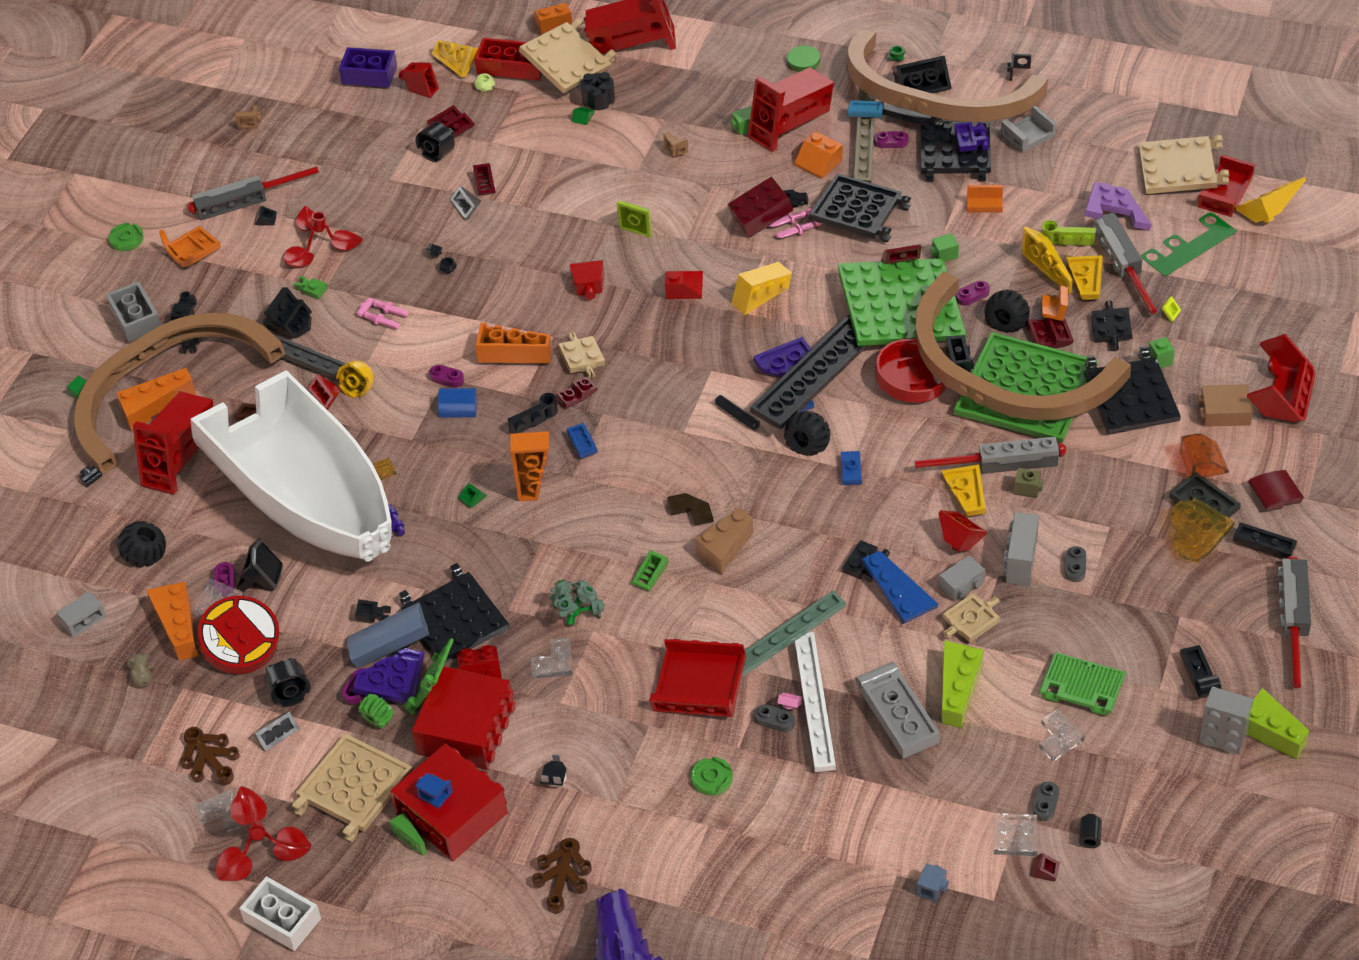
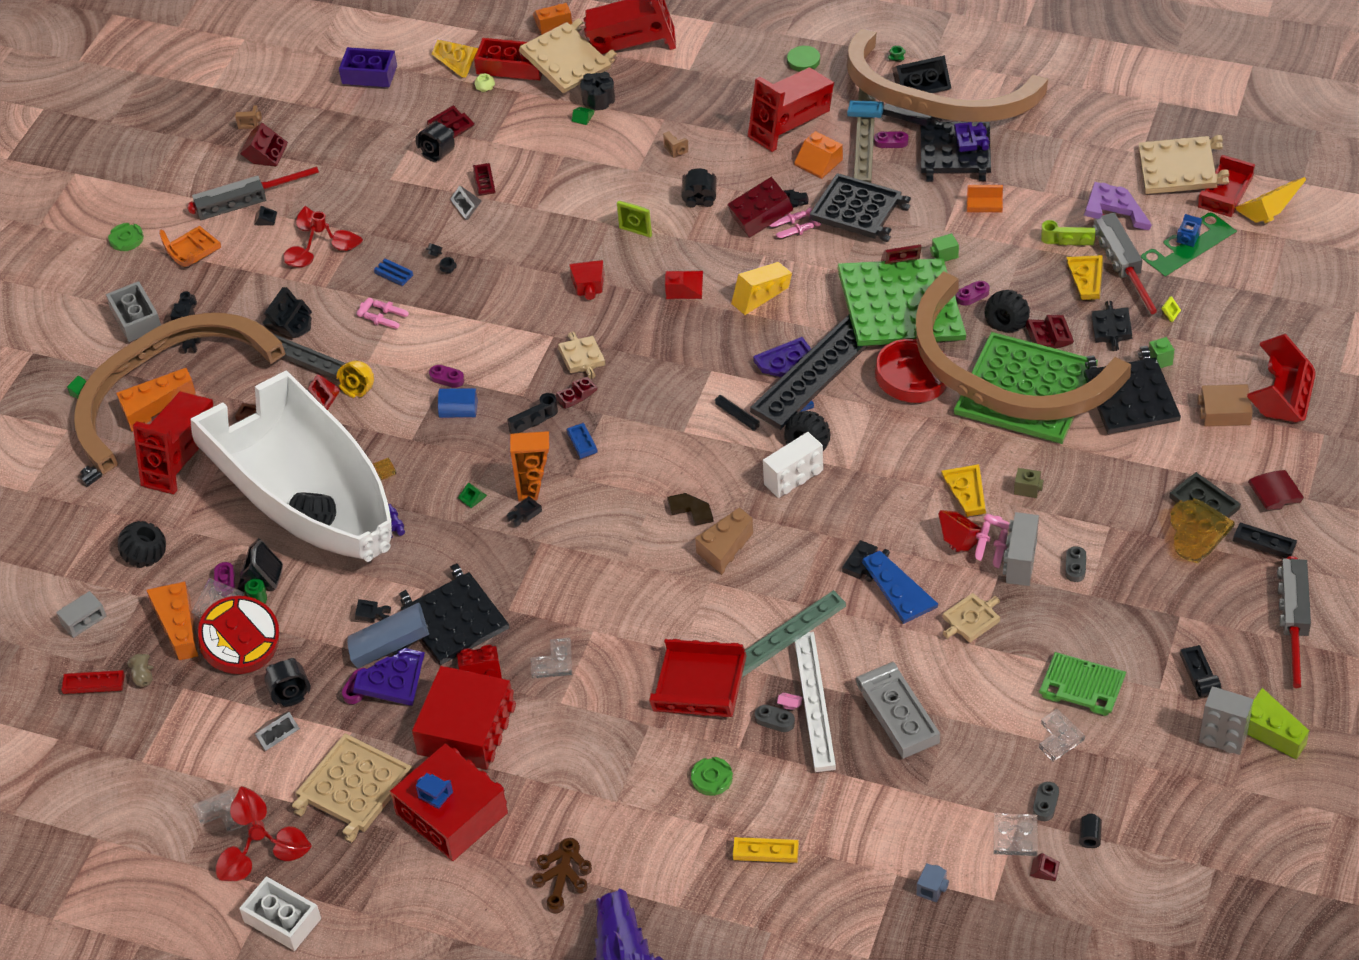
reddish brown plant [180,727,240,785] -> none
bright green plate [294,276,328,300] -> none
bright green gear [358,694,394,728] -> none
bright green slope [390,813,427,856] -> none
red torso [399,62,439,98] -> none
bright green window [404,638,454,715] -> none
orange wedge [475,322,552,364] -> none
black piece [540,754,567,787] -> none
sand green plant [549,579,605,625] -> none
bright green slope [631,550,669,591] -> none
bright green brick [731,106,751,135] -> none
blue plate [841,451,862,485] -> none
piece [914,437,1067,474] -> none
light grey brick [939,555,985,602] -> none
lime wedge [942,640,984,729] -> none
black brick [945,335,974,373] -> none
light grey panel [1001,106,1056,153] -> none
black bracket [1007,53,1031,81] -> none
yellow wedge [1022,227,1072,294] -> none
orange panel [1041,286,1068,321] -> none
clear orange slope [1179,433,1229,477] -> none
none -> red plate [61,670,125,694]
none -> dark red slope [240,122,288,167]
none -> green brick [245,579,268,604]
none -> black wheel [289,492,337,526]
none -> blue tile [374,259,413,286]
none -> black plate [507,496,542,527]
none -> black brick [681,168,717,208]
none -> yellow plate [733,837,799,863]
none -> white brick [763,432,823,498]
none -> bright pink piece [975,514,1010,569]
none -> blue window [1176,214,1202,247]

